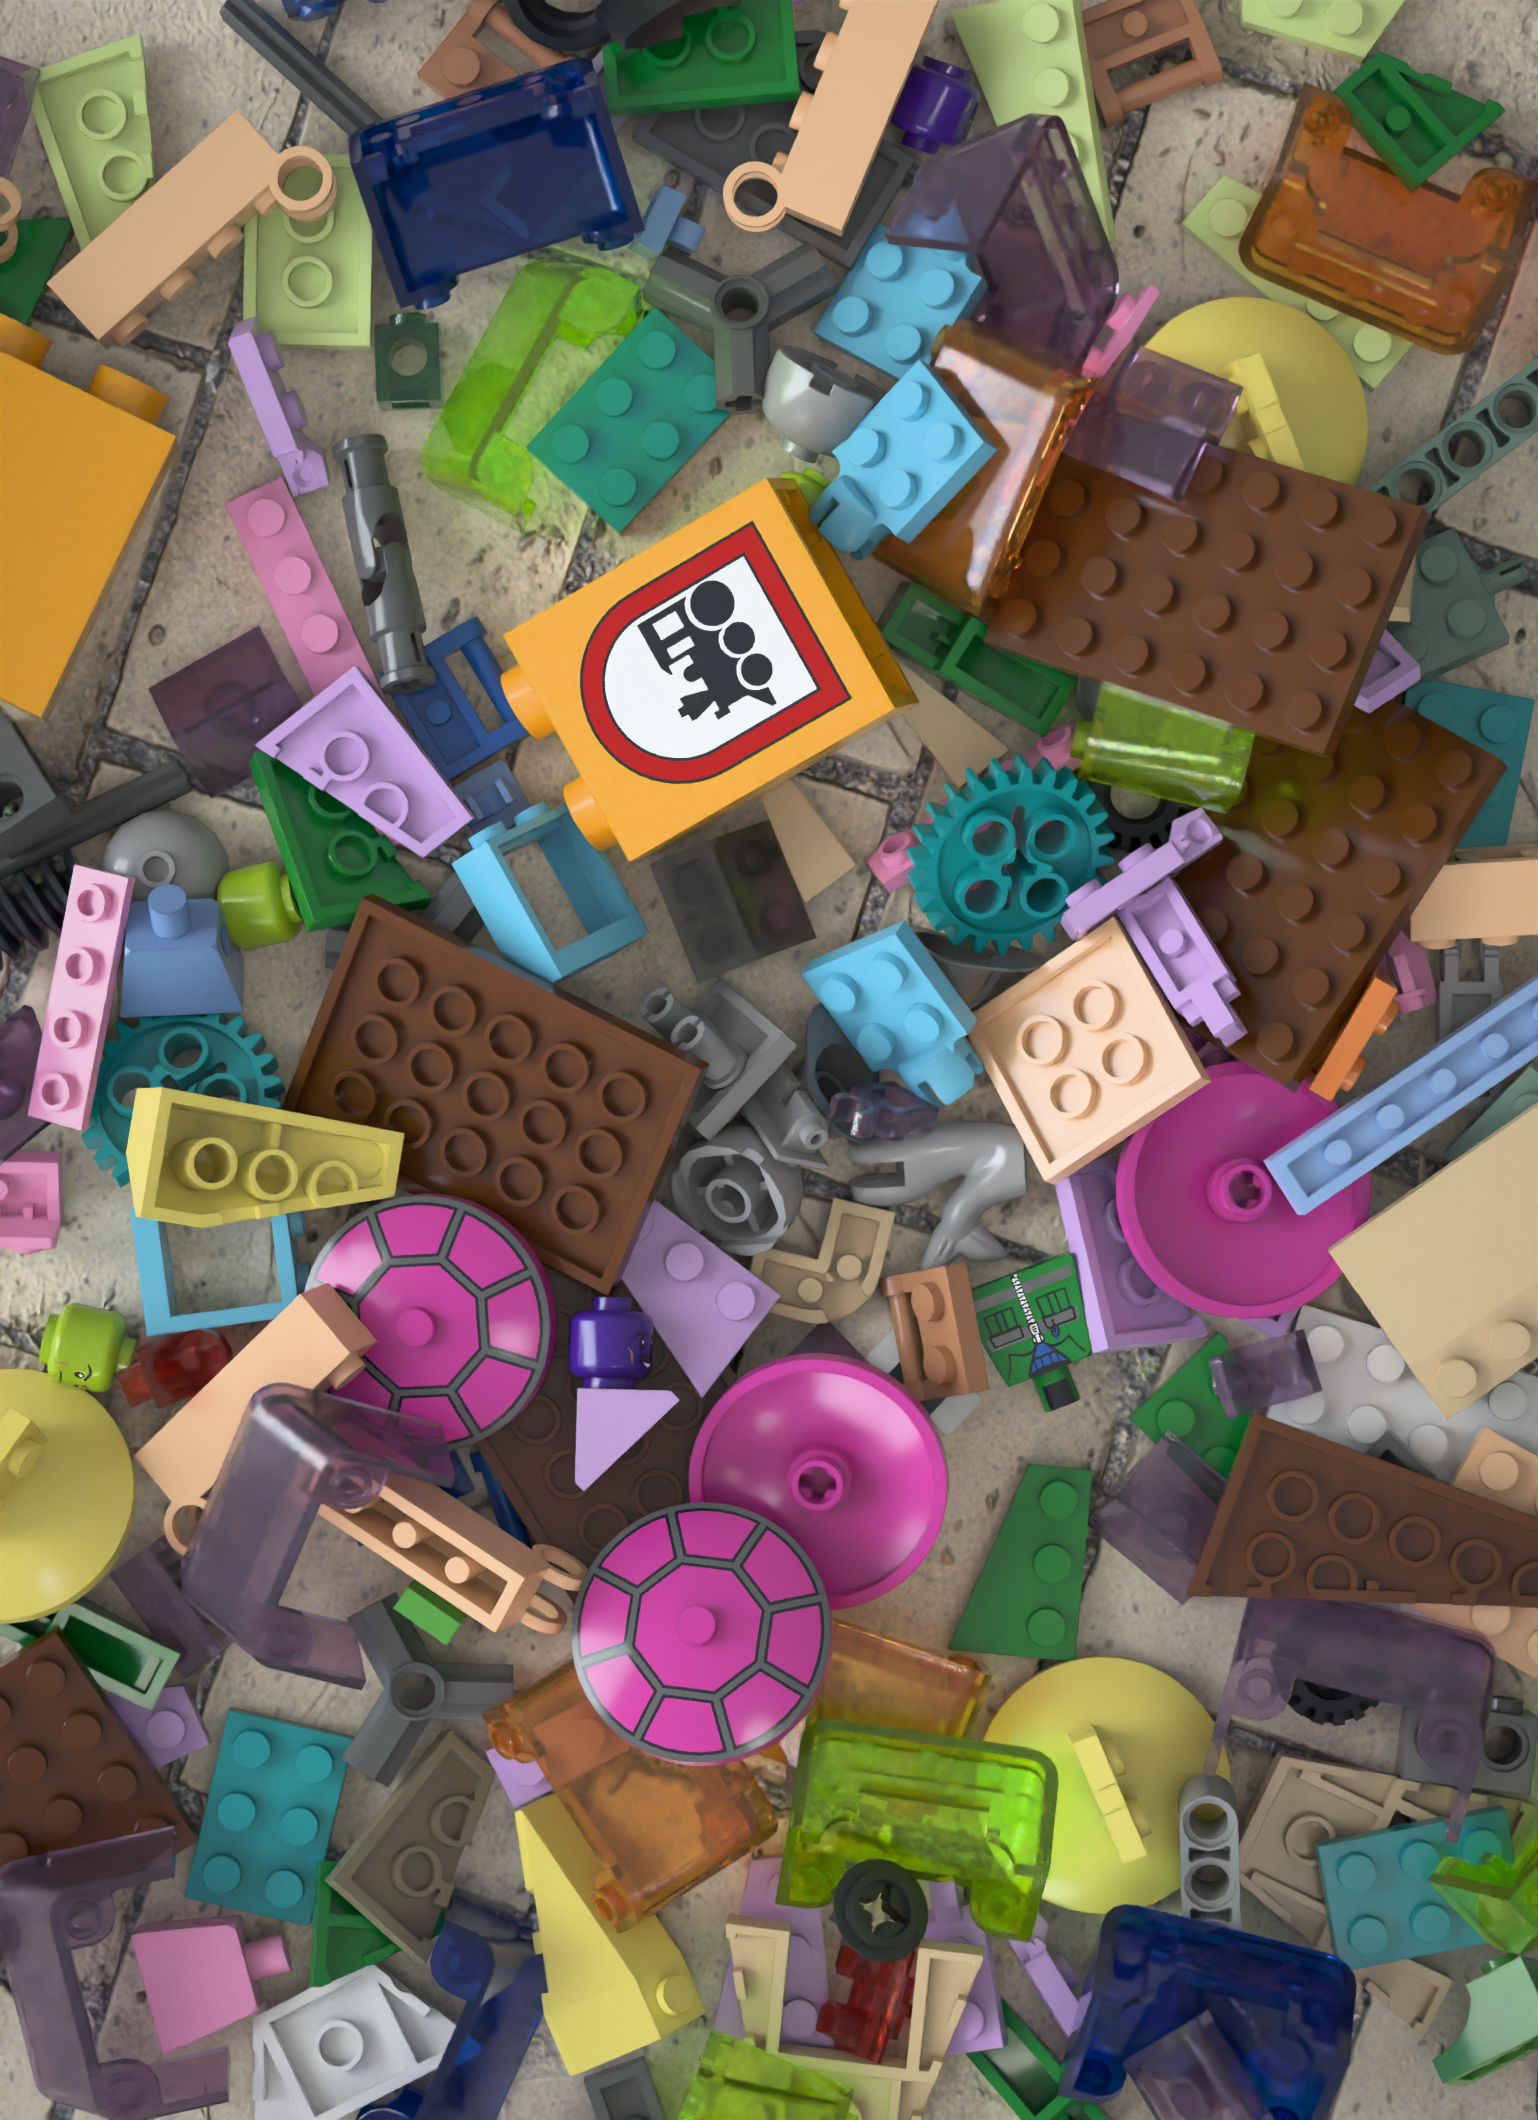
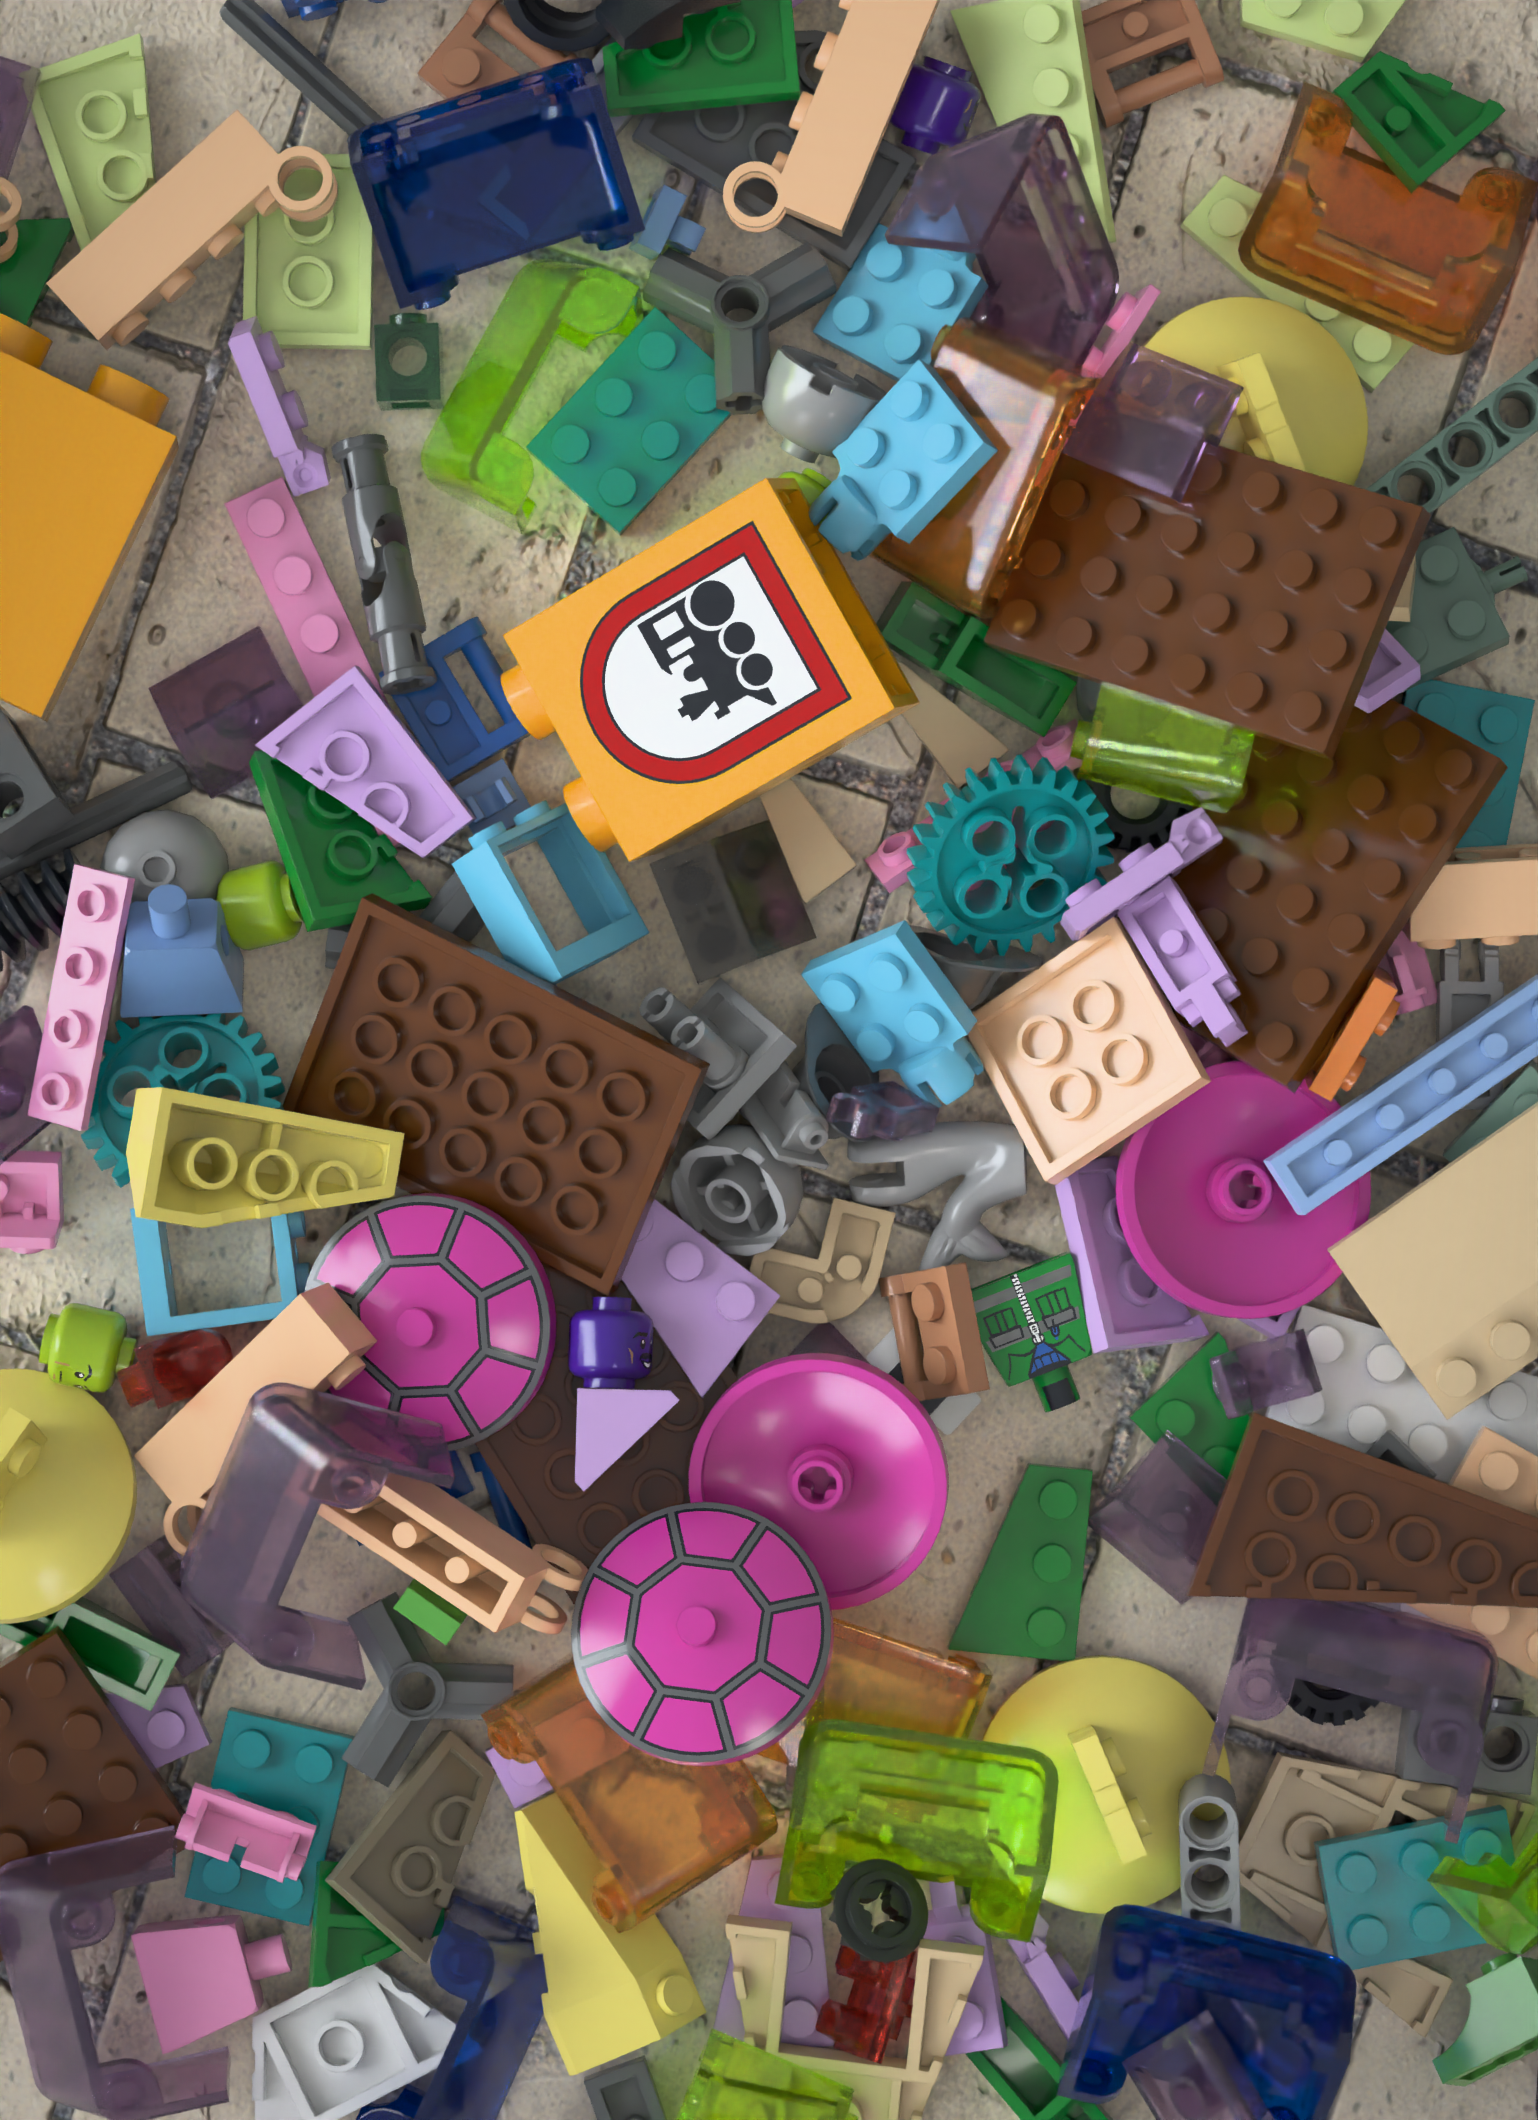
none -> bright pink hinge [175,1782,317,1883]

